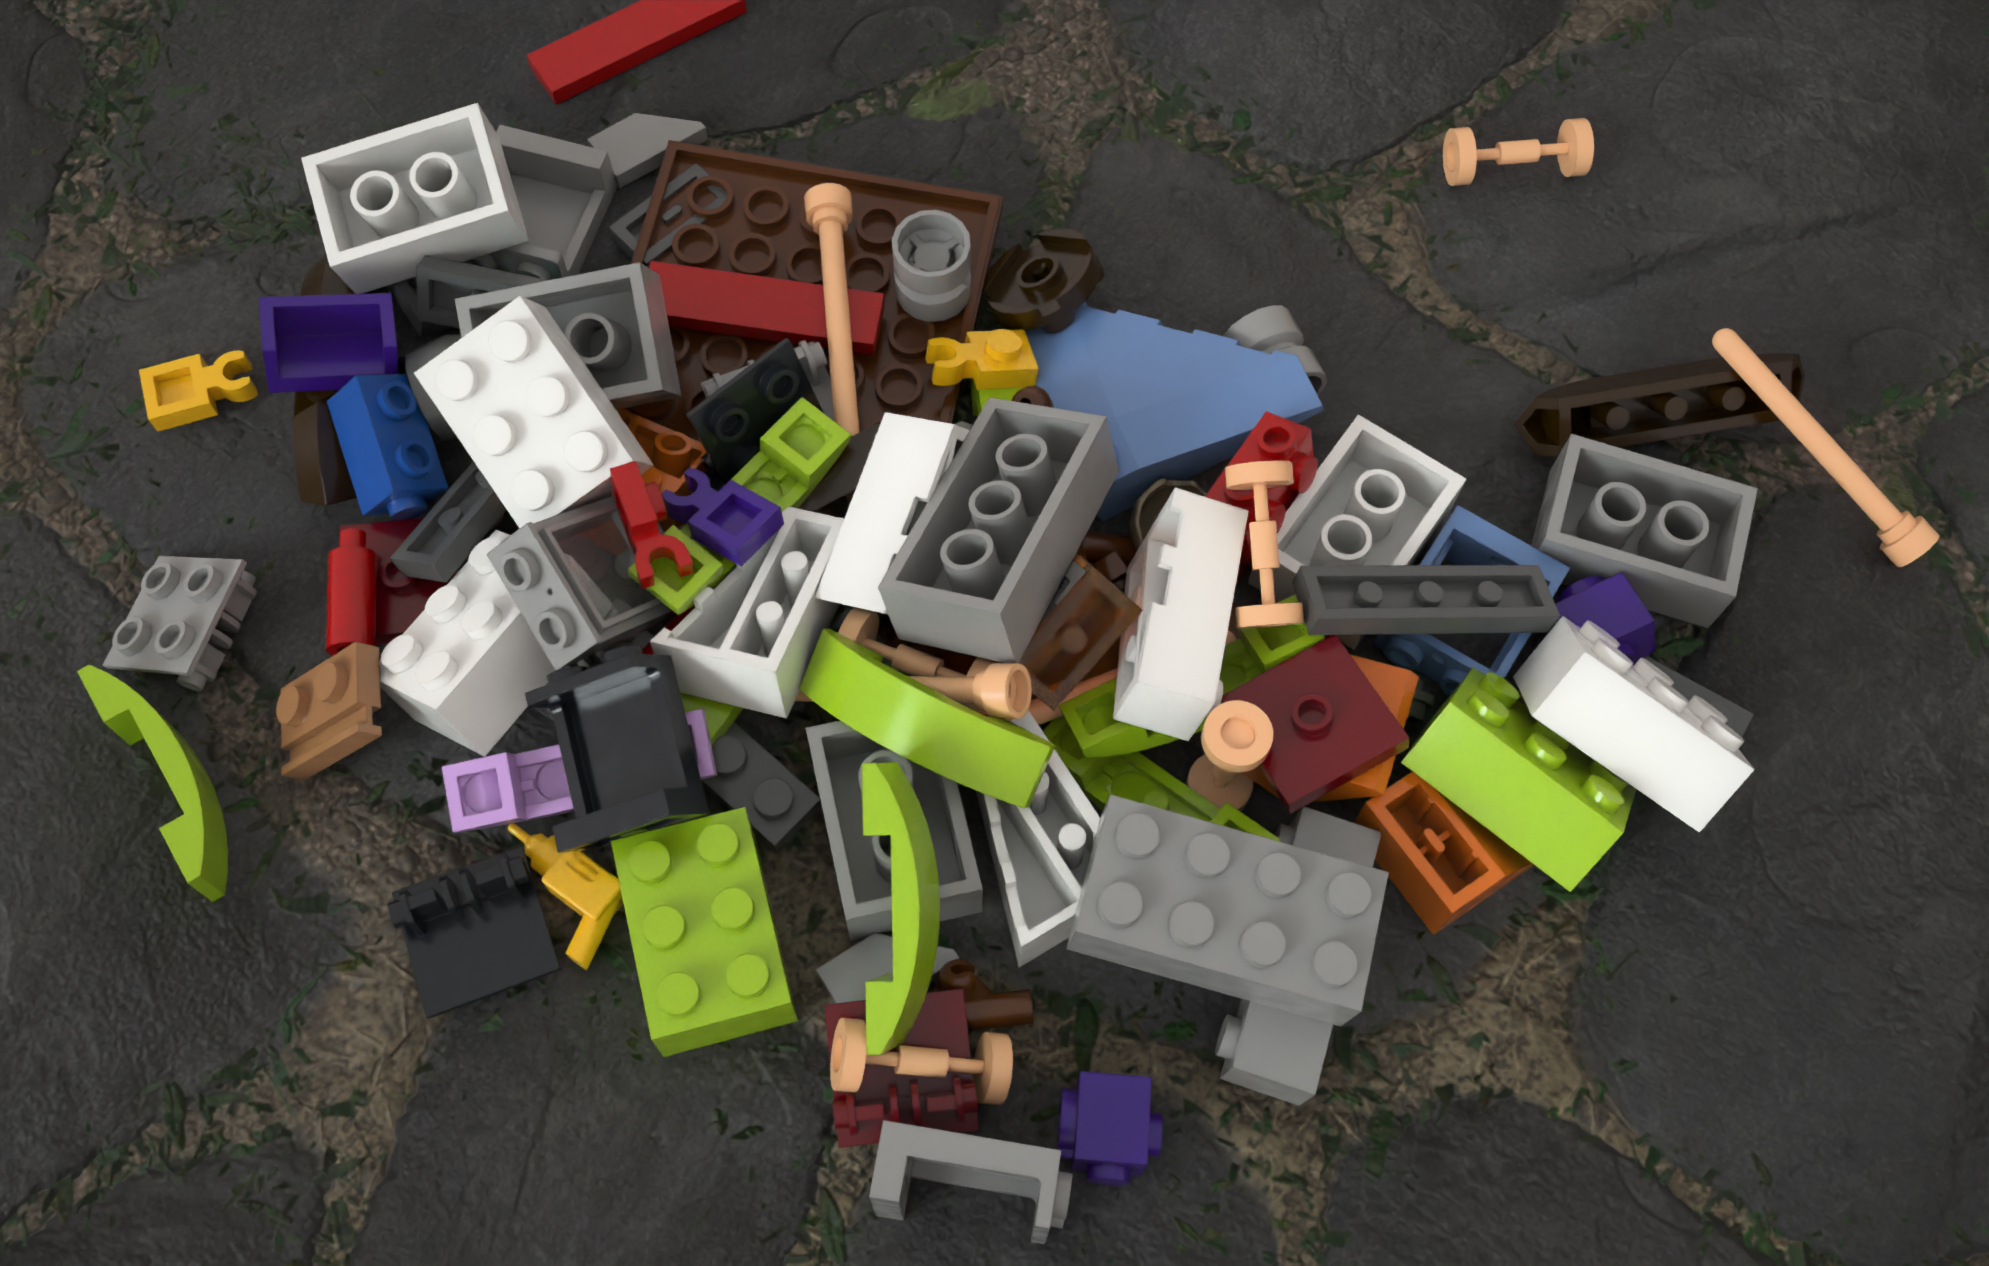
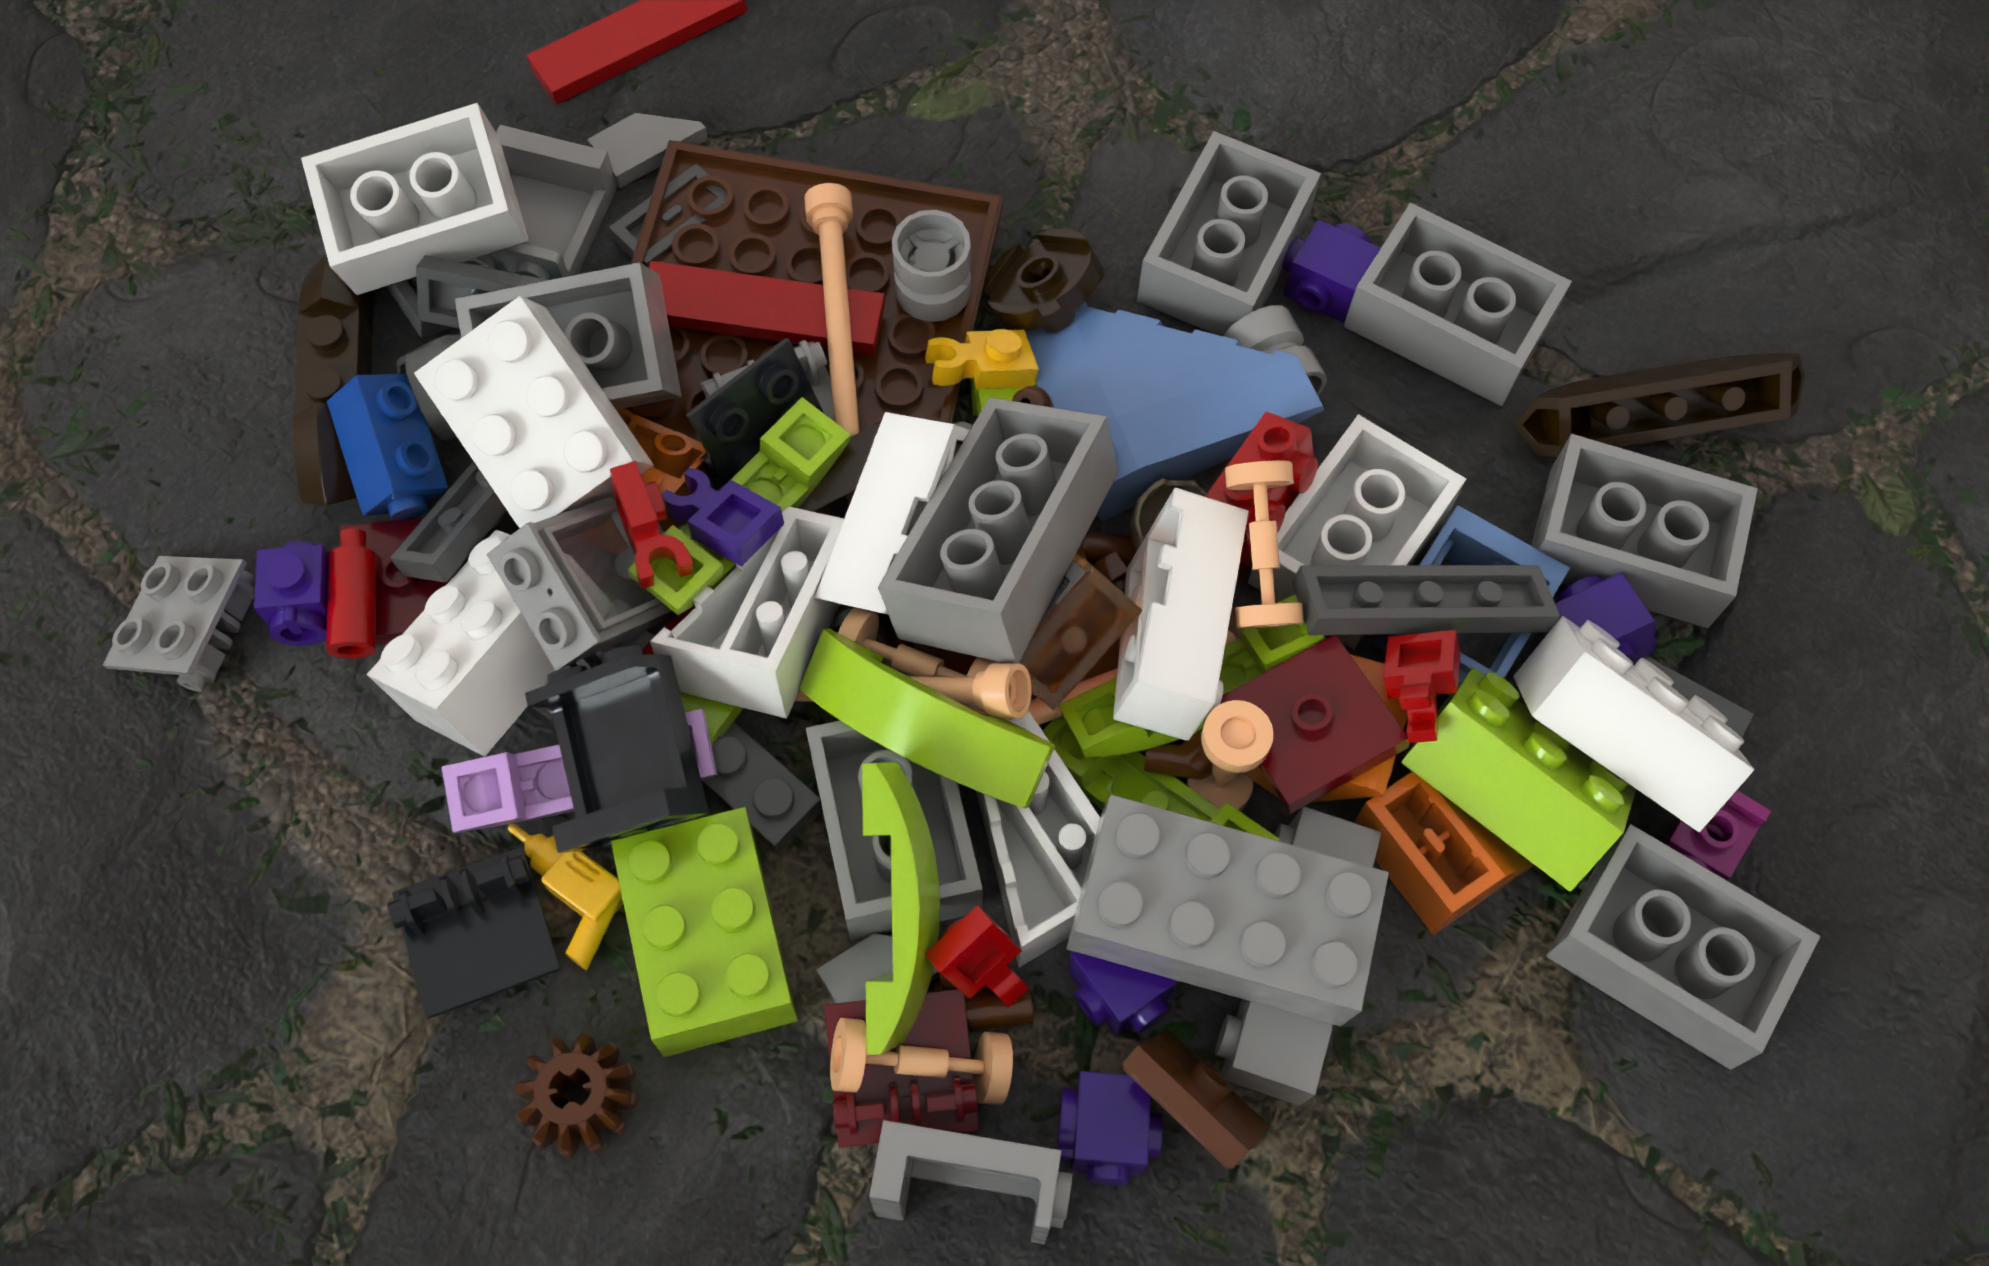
lime slope [77,665,228,902] -> none
yellow plate [139,350,259,432] -> none
dark purple panel [259,293,398,393] -> none
medium nougat plate [276,642,382,780] -> none
light nougat wheel [1443,118,1594,186] -> none
light nougat piece [1712,328,1940,567] -> none
none -> dark purple brick [254,541,328,646]
none -> reddish brown gear [514,1033,638,1158]
none -> red plate [925,905,1030,1007]
none -> dark purple brick [1067,952,1178,1037]
none -> reddish brown plate [1122,1029,1271,1170]
none -> light grey brick [1137,131,1321,336]
none -> reddish brown arm [1144,728,1213,780]
none -> dark purple brick [1282,219,1381,323]
none -> light grey brick [1343,203,1572,406]
none -> red plate [1383,630,1460,743]
none -> light grey brick [1546,824,1821,1070]
none -> magenta brick [1661,790,1771,881]

